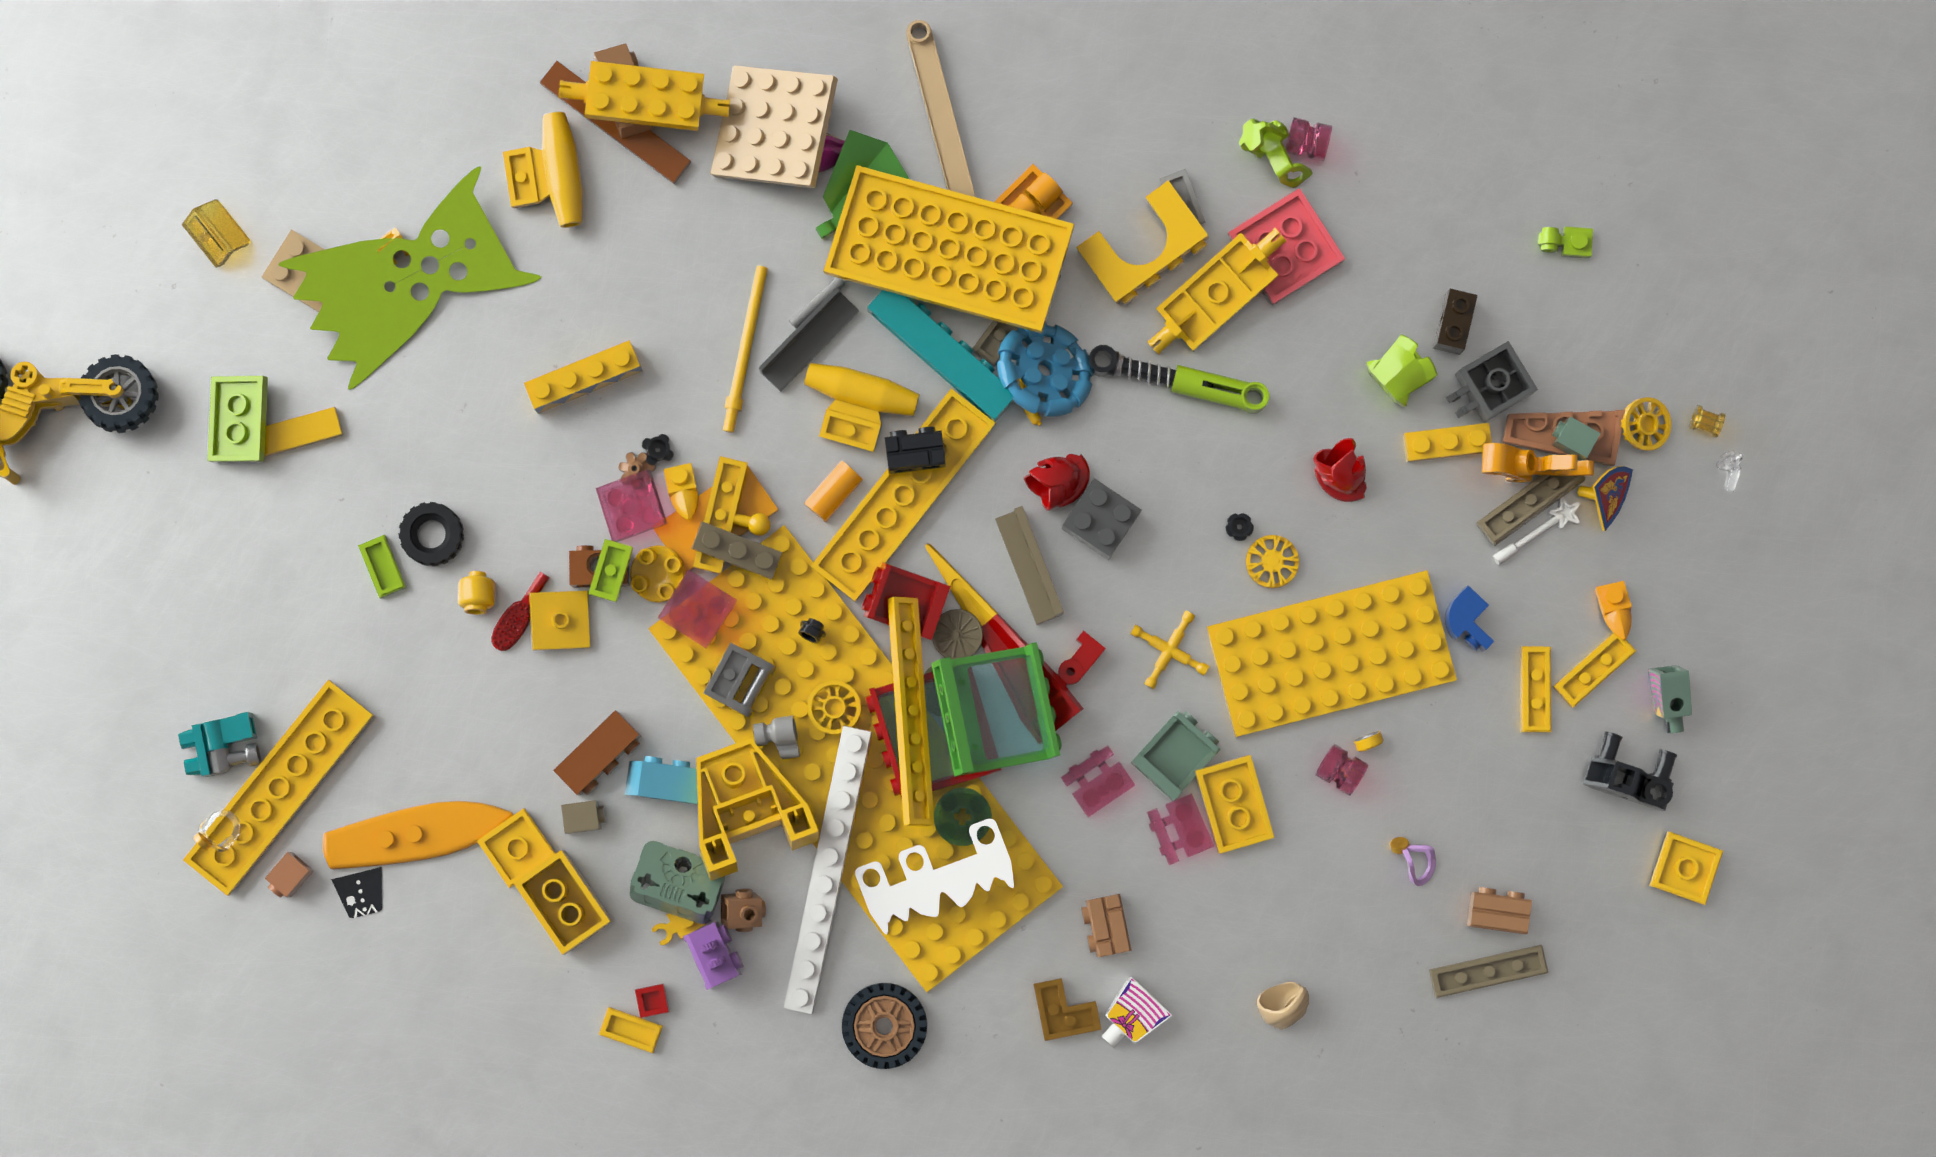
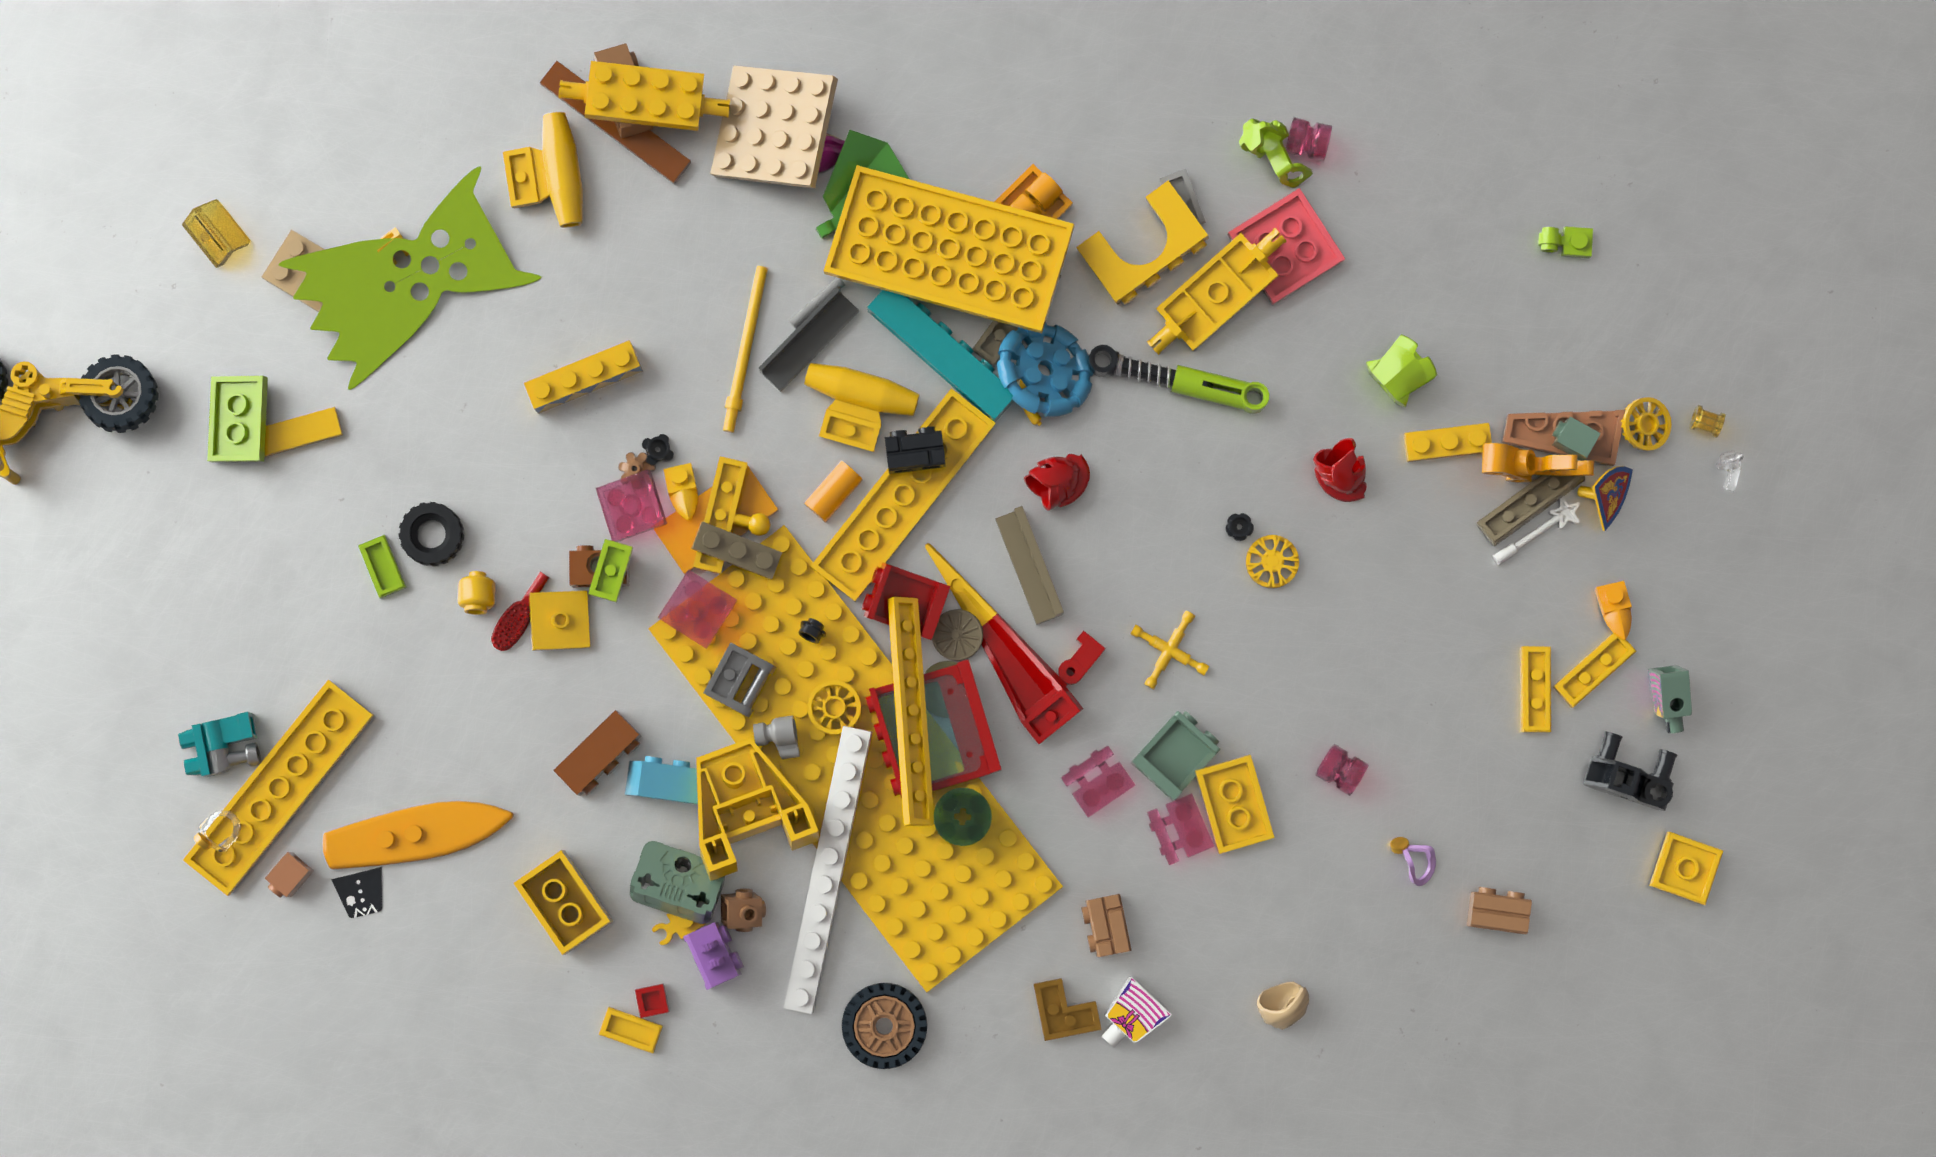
yellow plate [477,808,556,888] -> none
dark tan brick [561,800,606,834] -> none
yellow dish [630,545,686,602] -> none
white piece [855,819,1014,935] -> none
tan piece [906,20,976,197] -> none
clear light blue panel [931,642,1062,777] -> none
dark grey brick [1062,478,1142,560] -> none
yellow plate [1206,570,1457,737] -> none
yellow tile [1353,731,1384,752] -> none
dark tan tile [1429,945,1548,998] -> none
dark brown brick [1433,288,1478,355] -> none
blue brick [1445,585,1494,652] -> none
dark grey hinge [1446,341,1538,423] -> none

